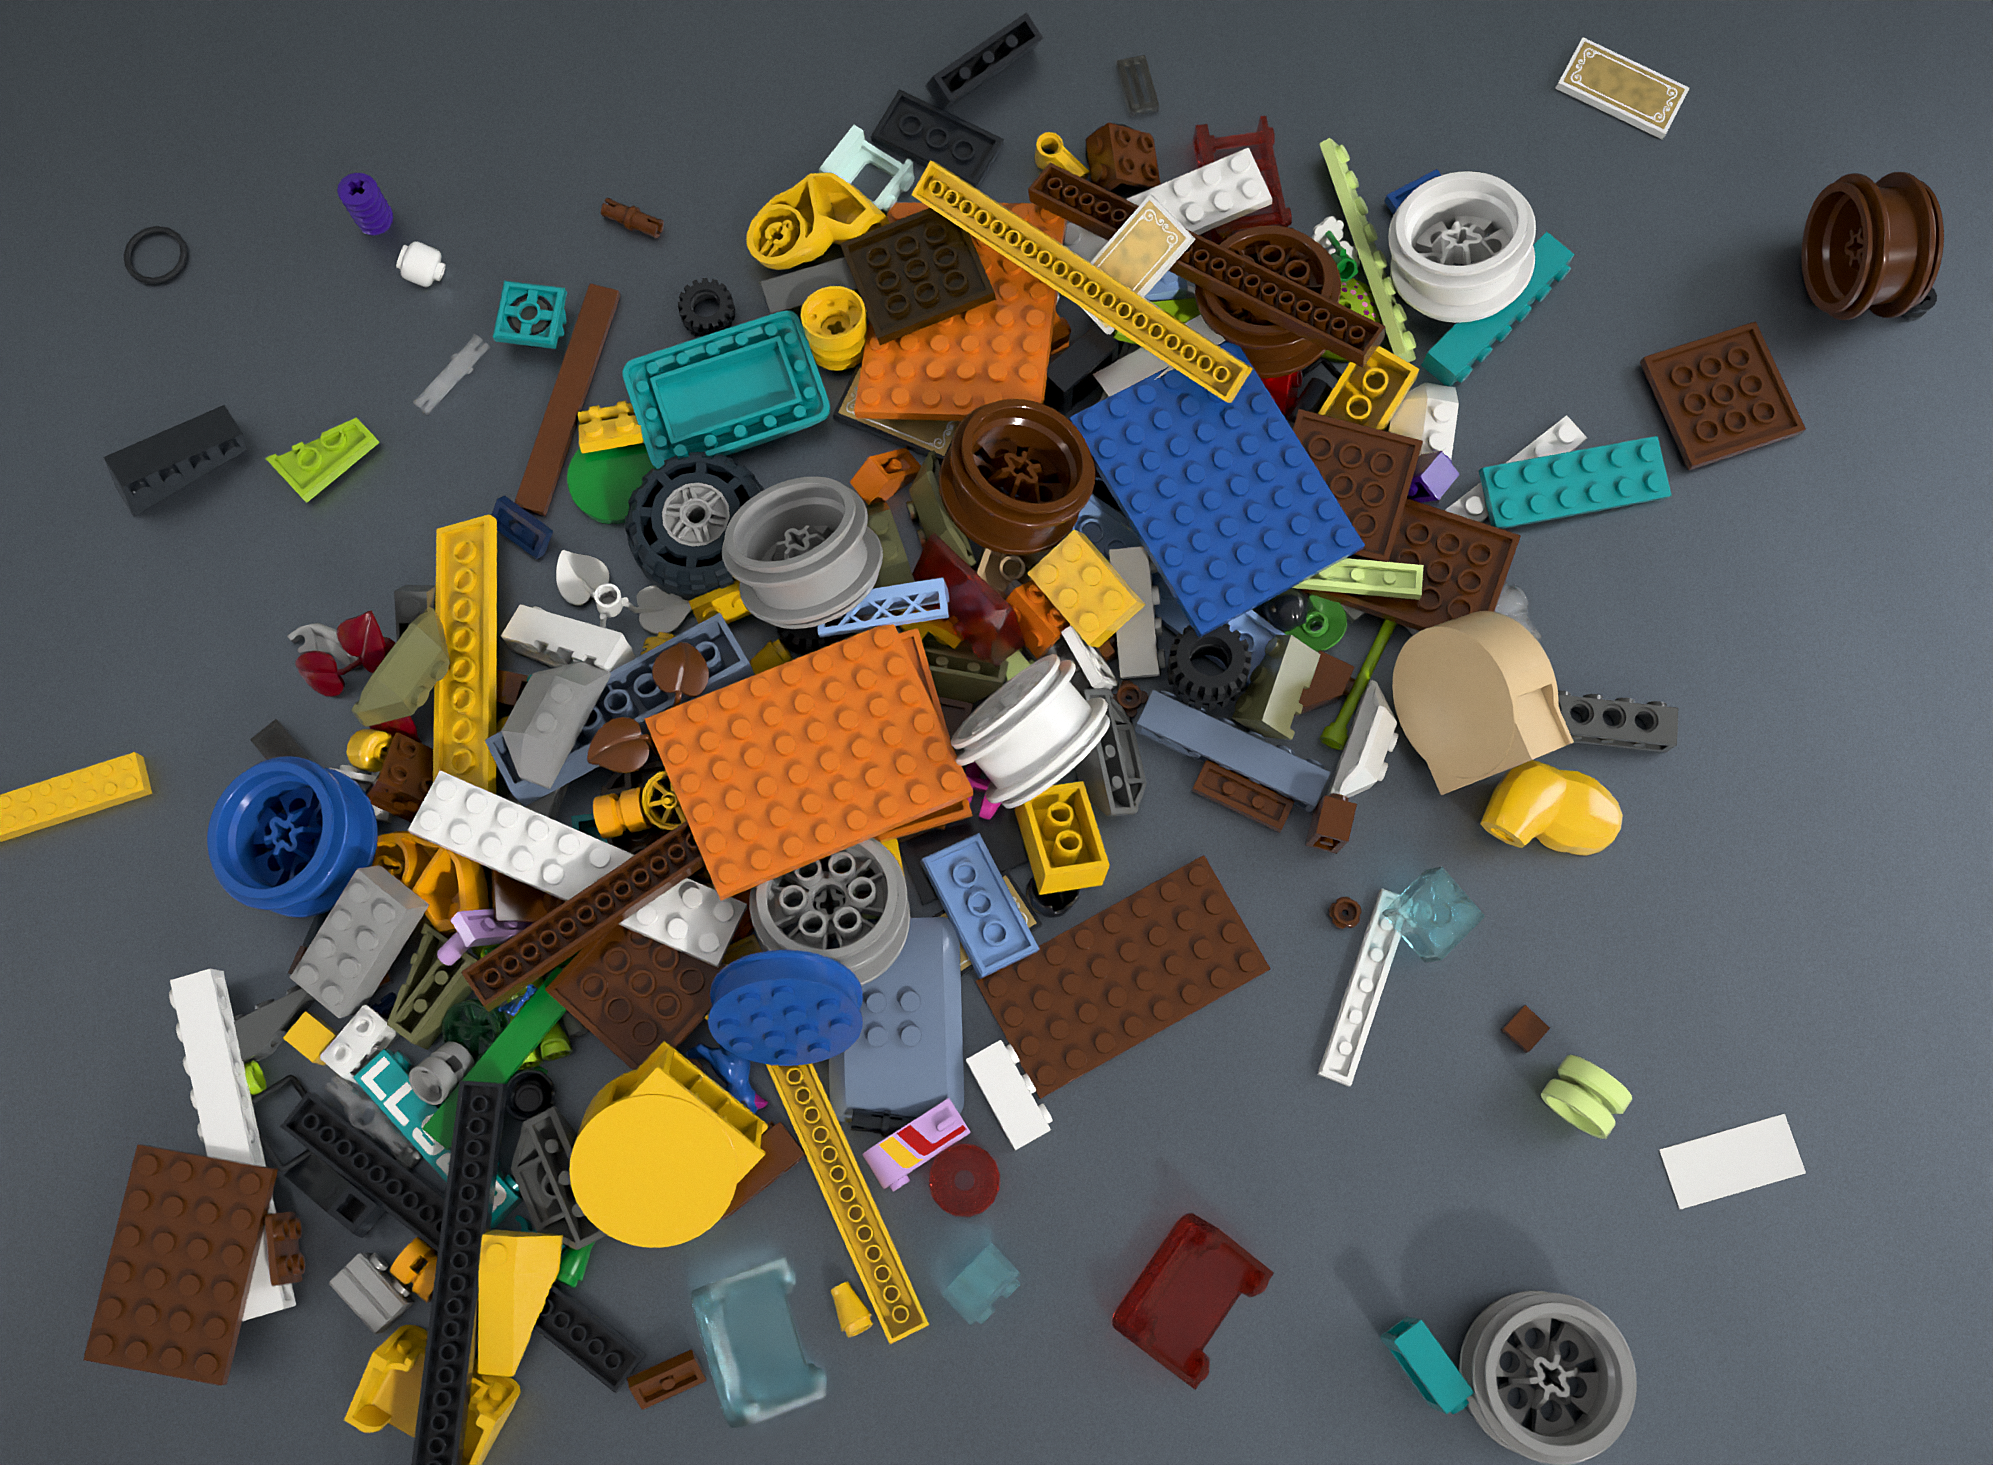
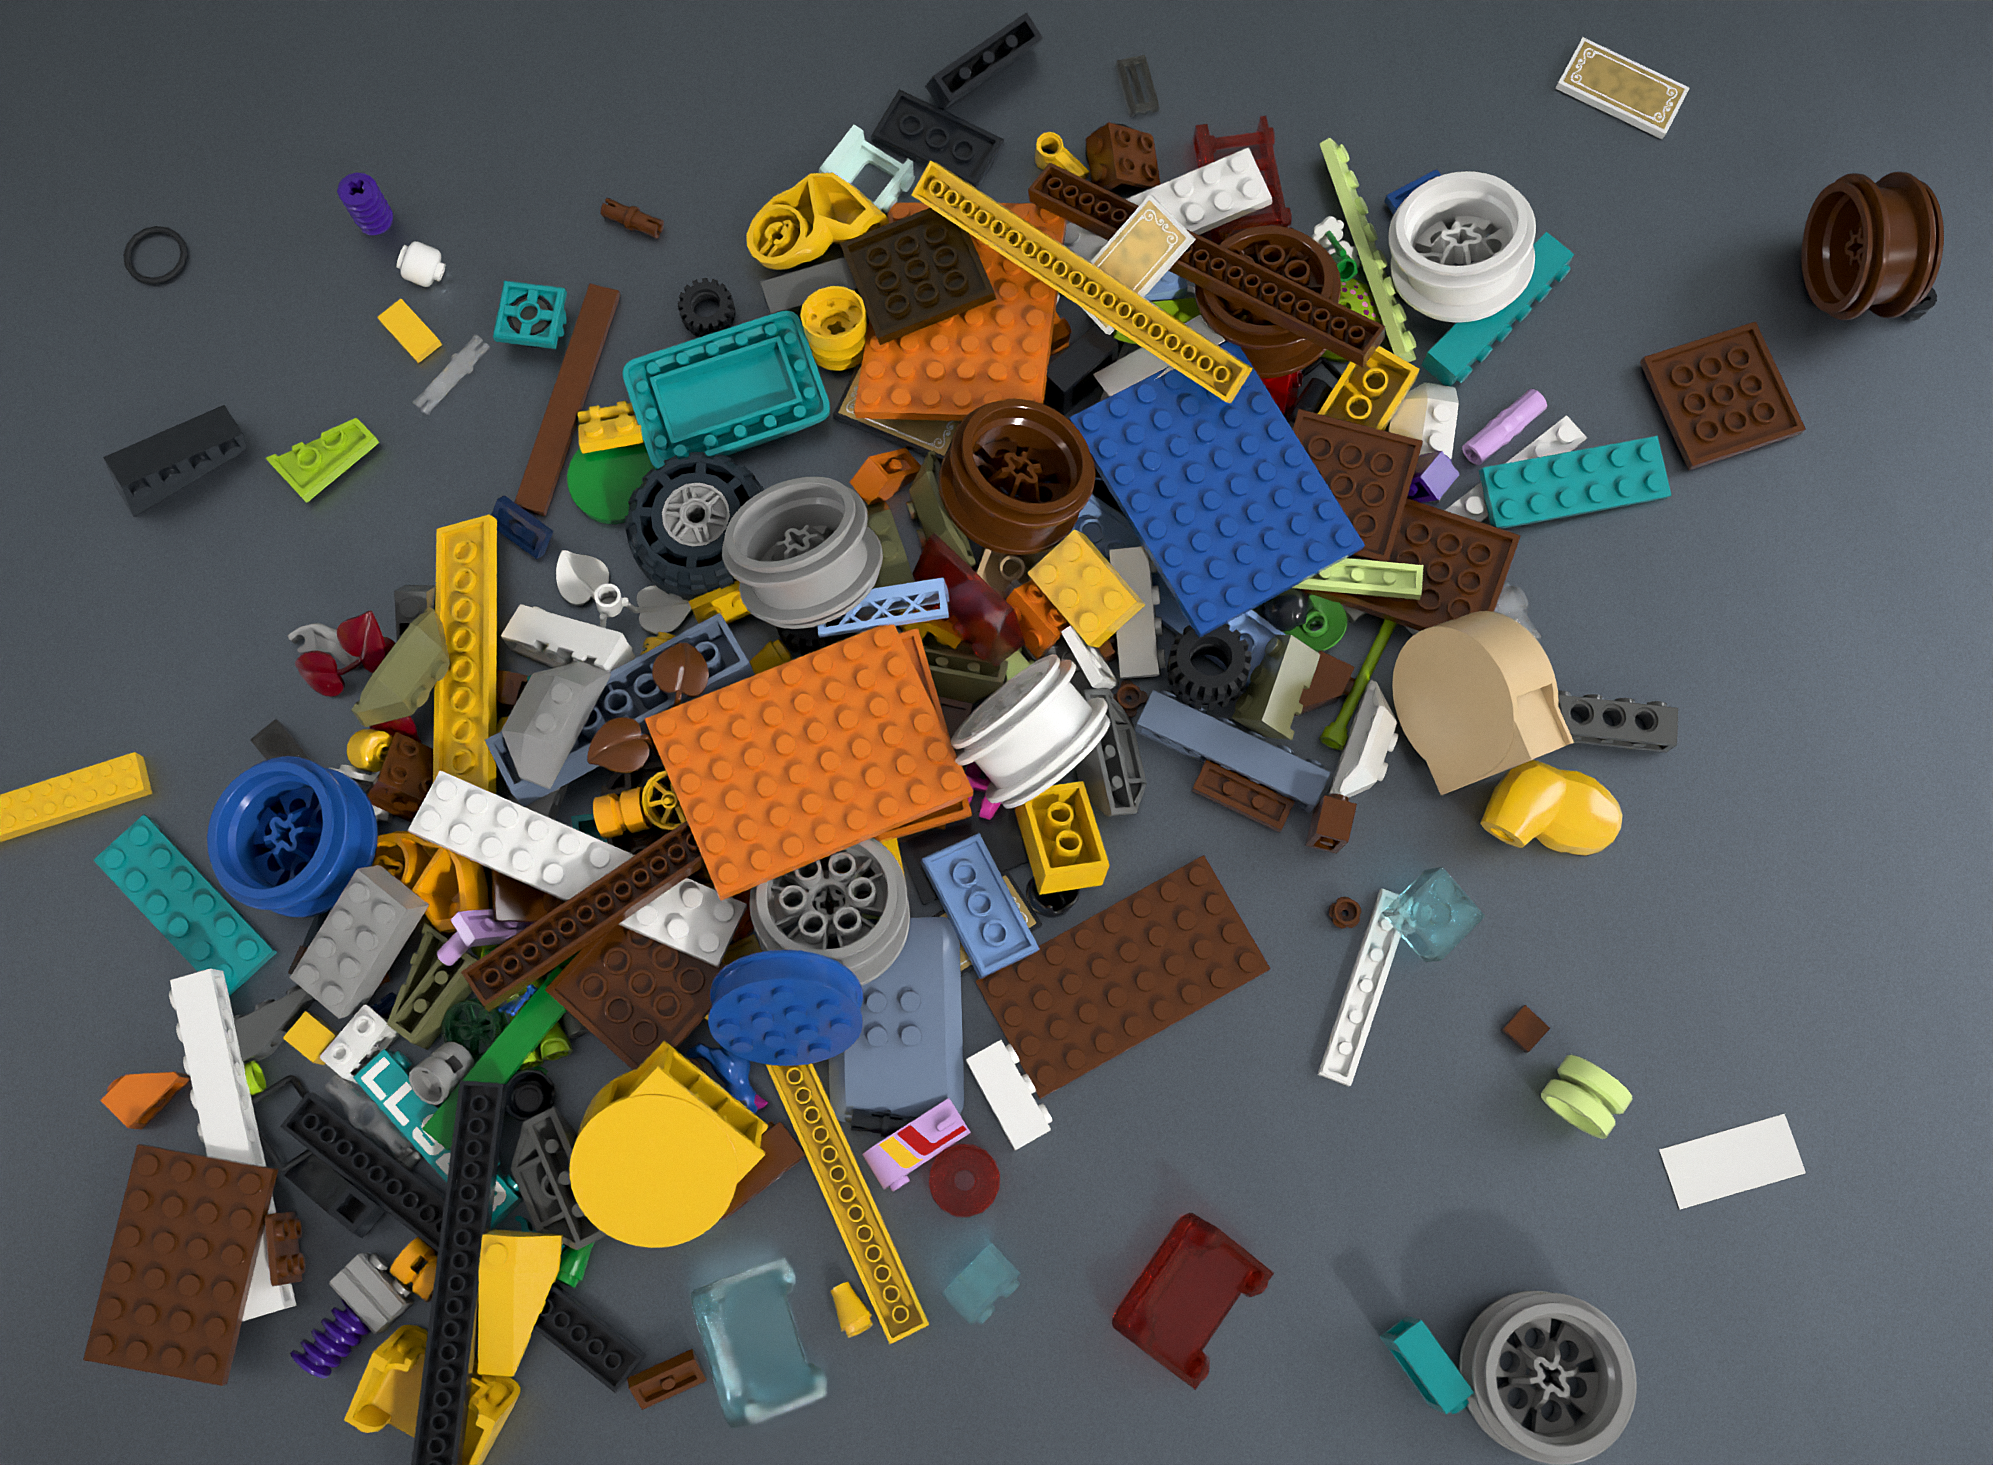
none -> teal plate [93,814,277,997]
none -> orange slope [100,1072,191,1130]
none -> dark purple piece [290,1299,371,1379]
none -> yellow tile [377,299,442,363]
none -> lavender axle [1462,389,1547,465]

